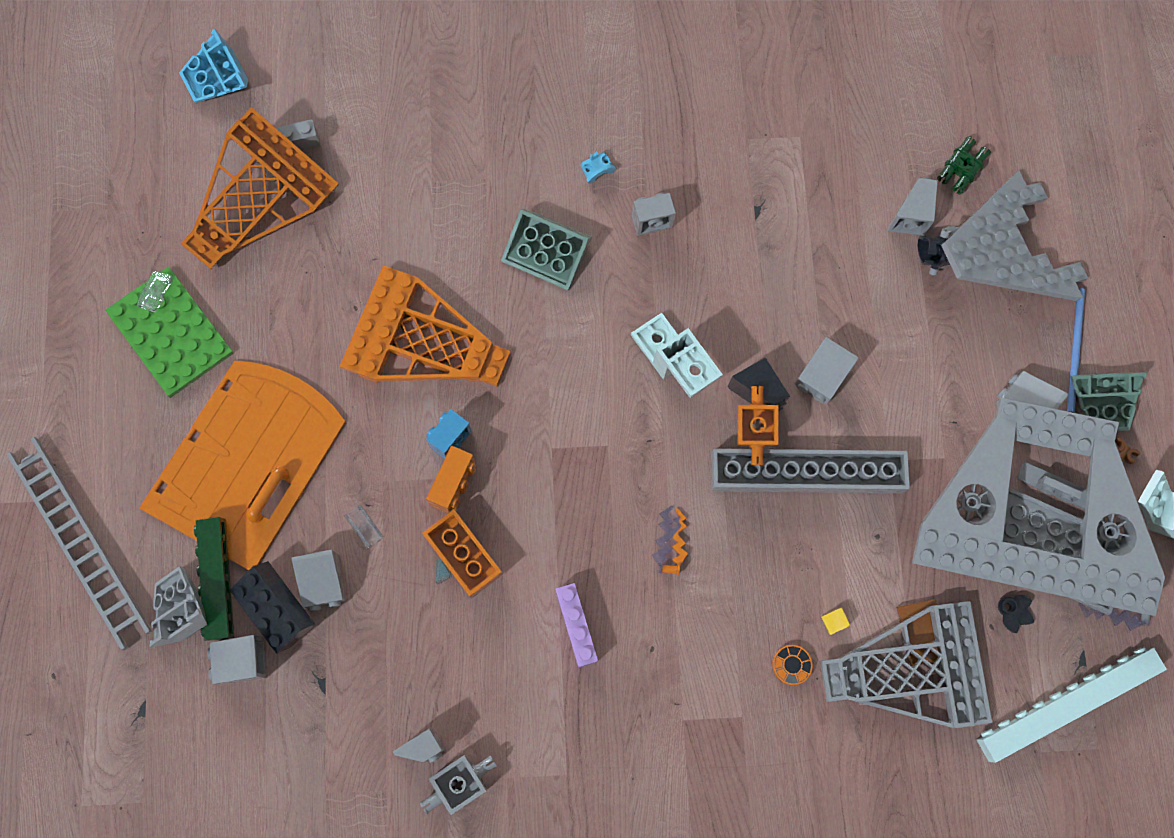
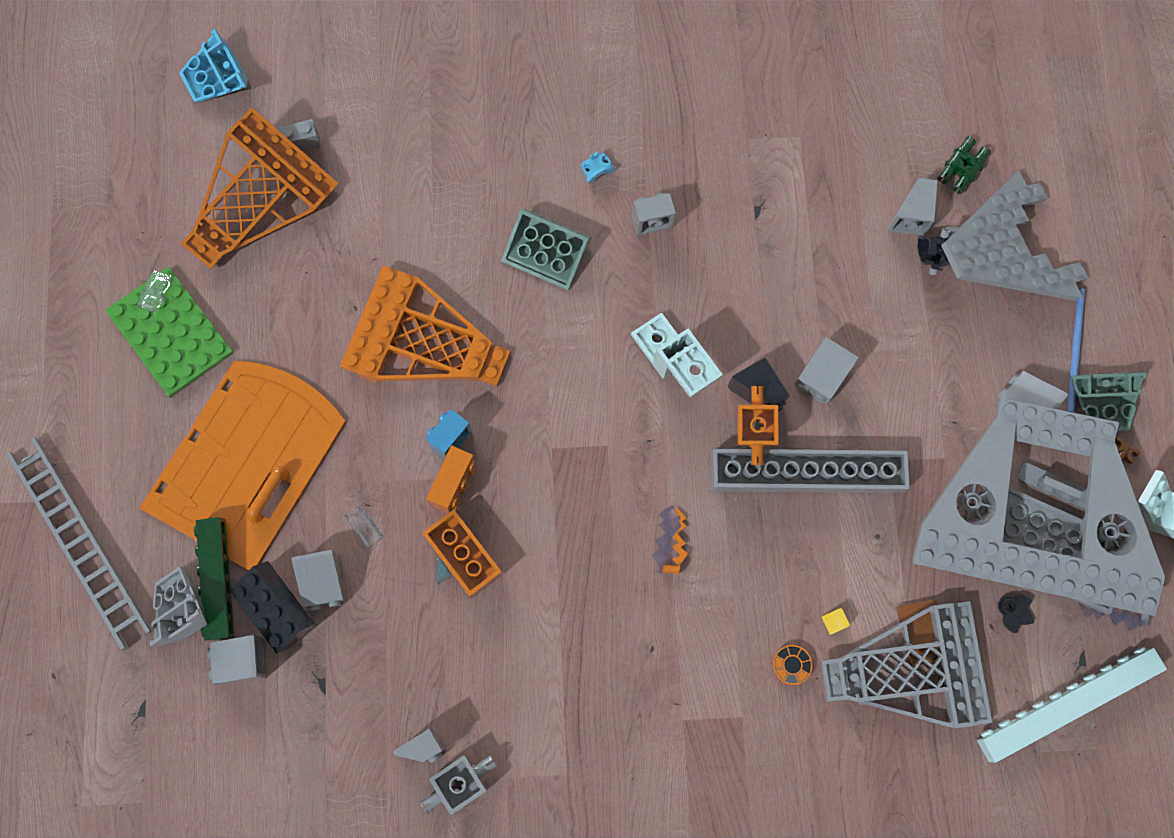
lavender brick [555,583,598,668] -> none

